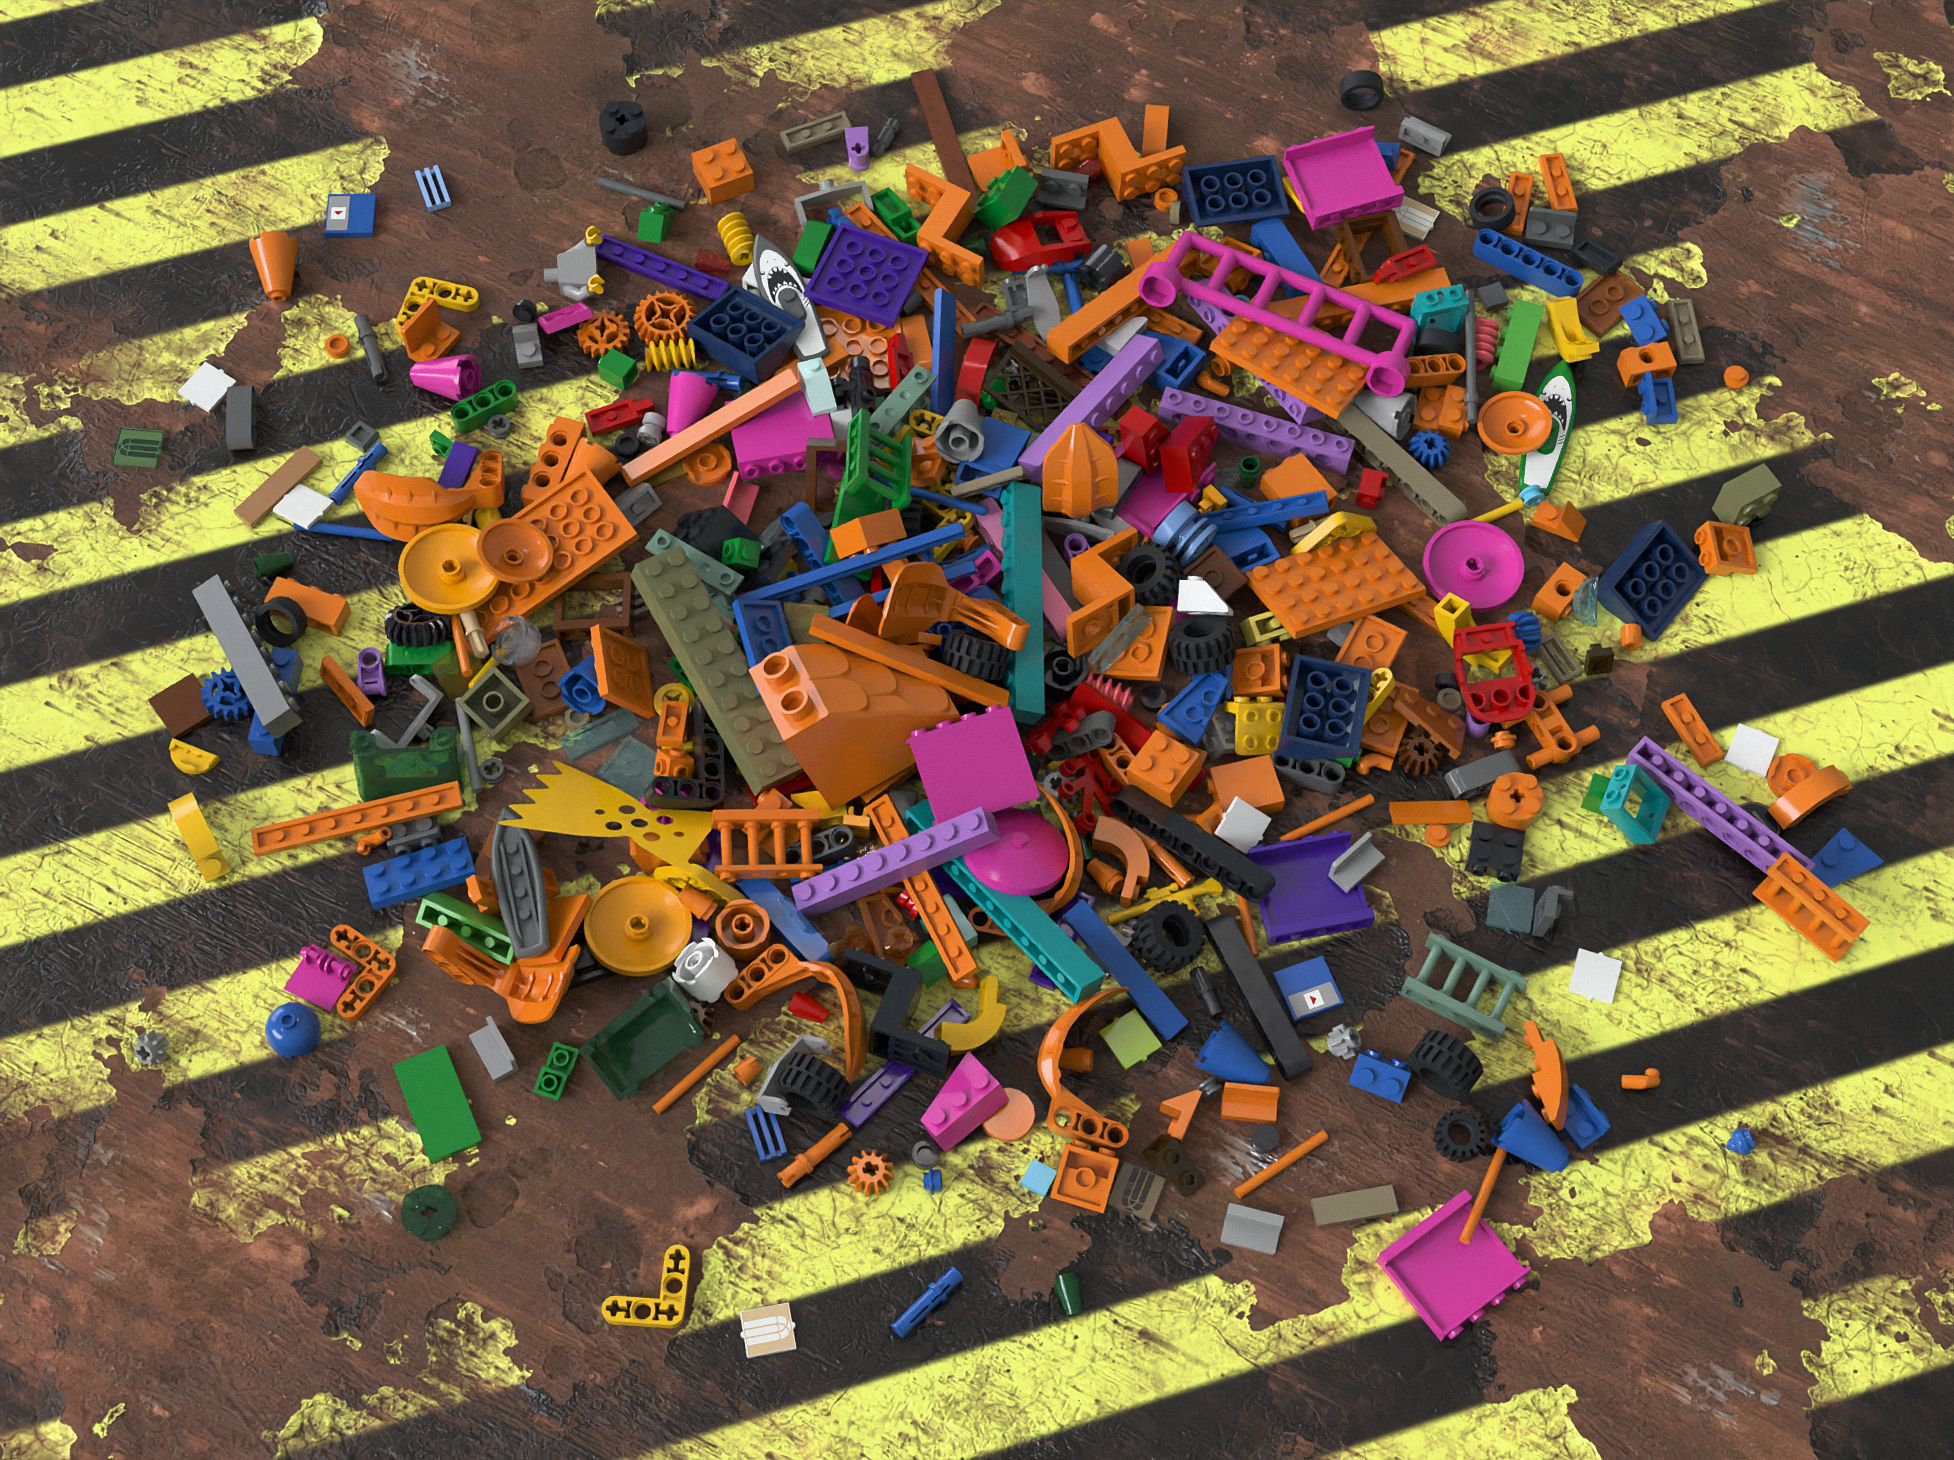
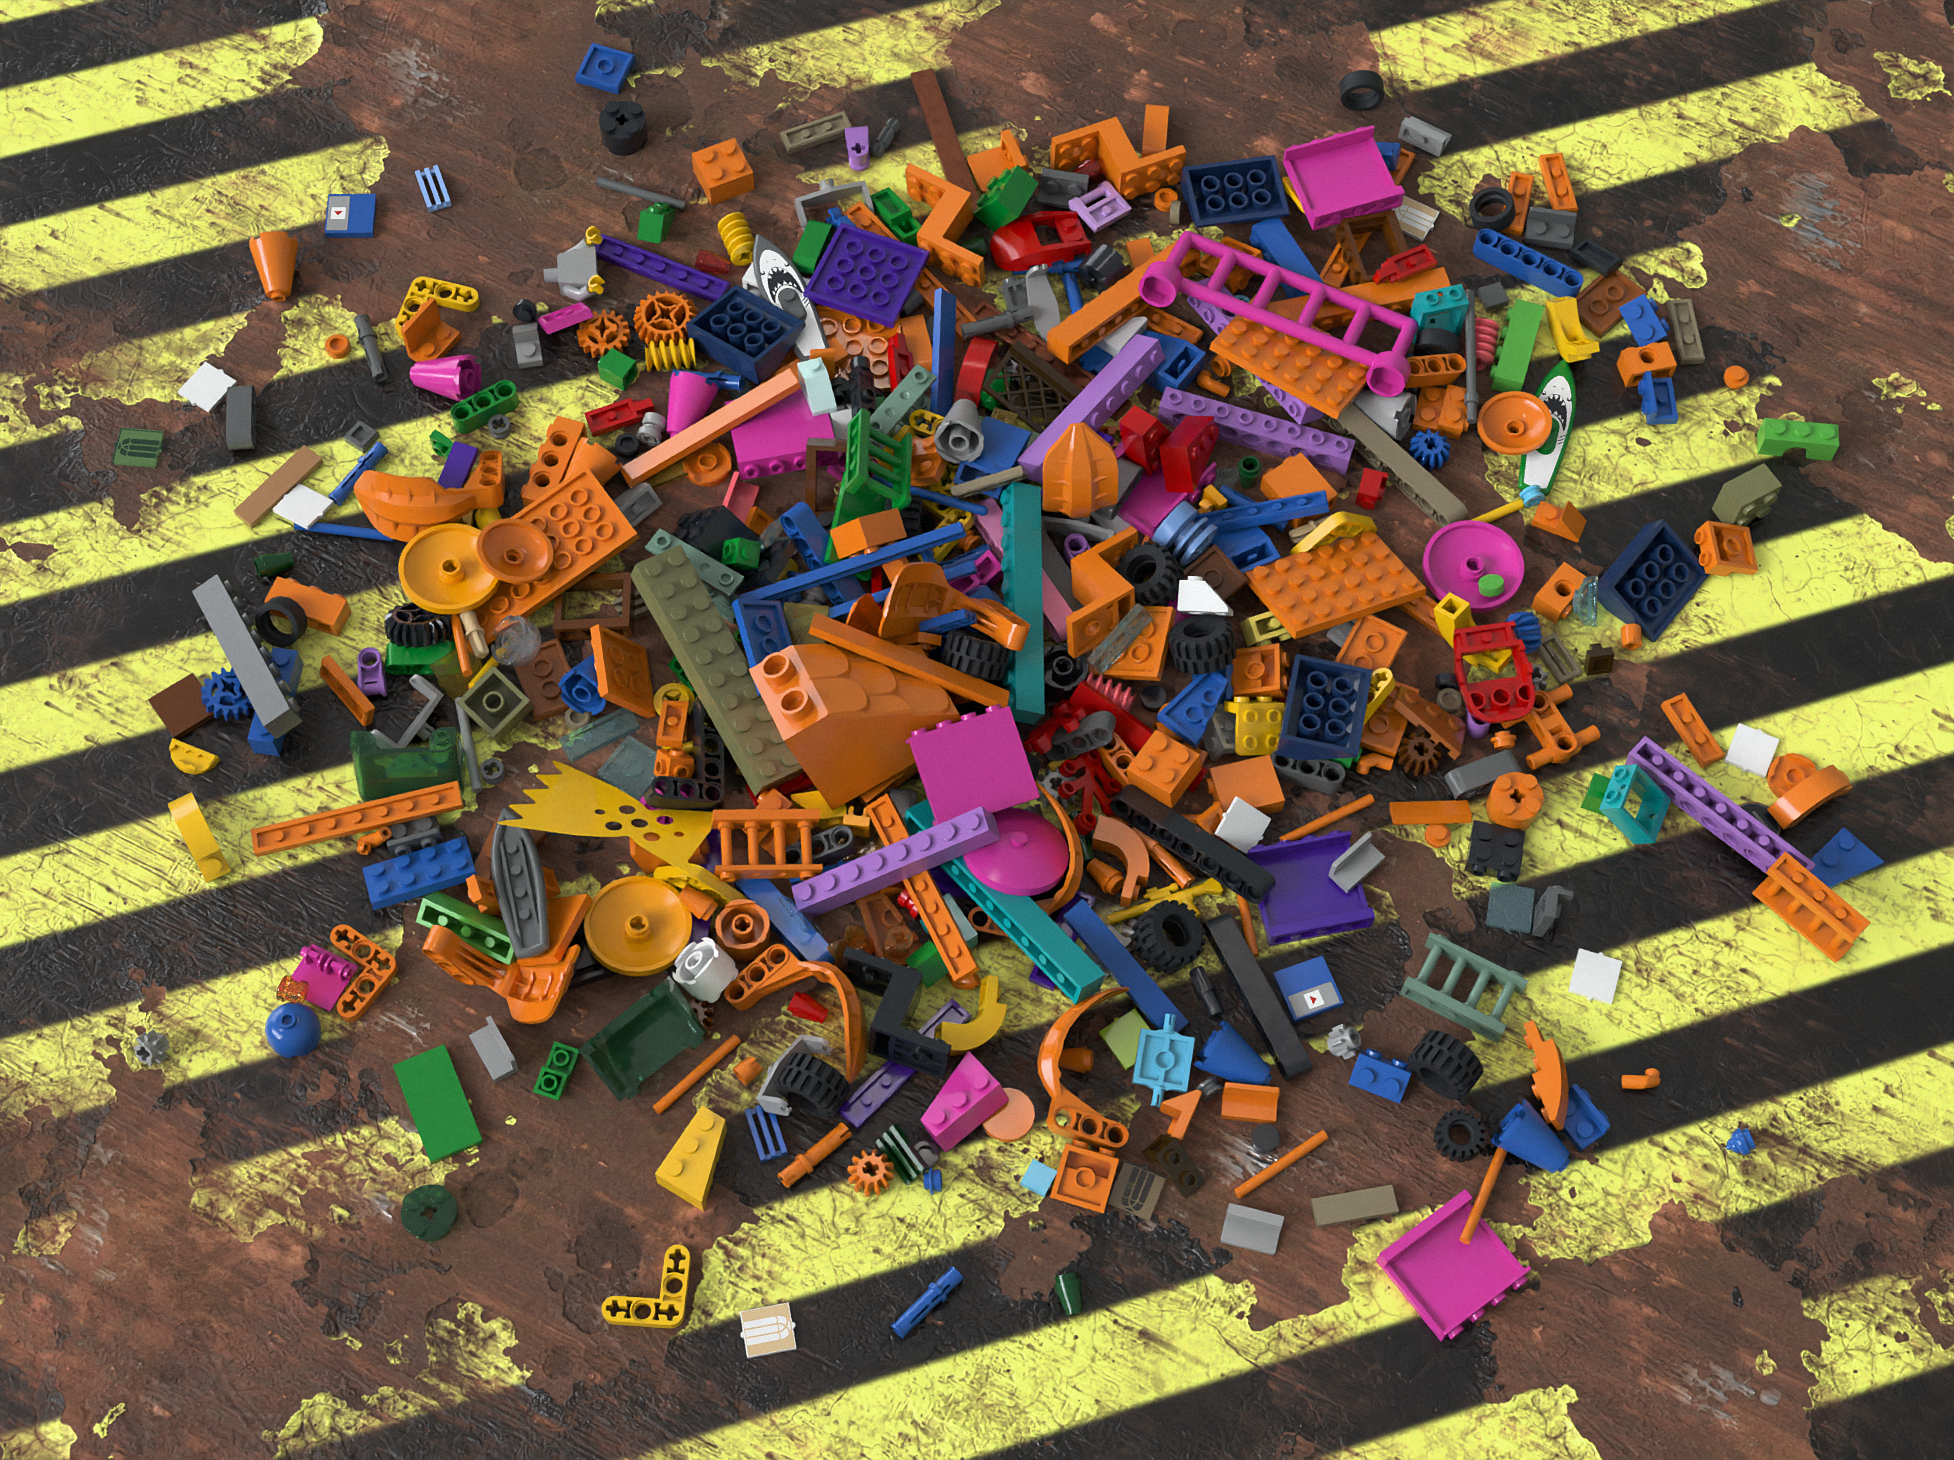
none -> clear orange wheel [276,975,309,1004]
none -> blue tile [575,43,635,95]
none -> yellow wedge [655,1105,727,1212]
none -> orange plate [744,506,774,541]
none -> orange slope [809,348,835,375]
none -> dark green tile [875,1124,929,1186]
none -> blue tile [919,608,978,635]
none -> lavender plate [1068,181,1132,233]
none -> medium azure plate [1132,1014,1195,1107]
none -> bright green tile [1478,574,1504,597]
none -> bright green arch [1757,418,1839,461]

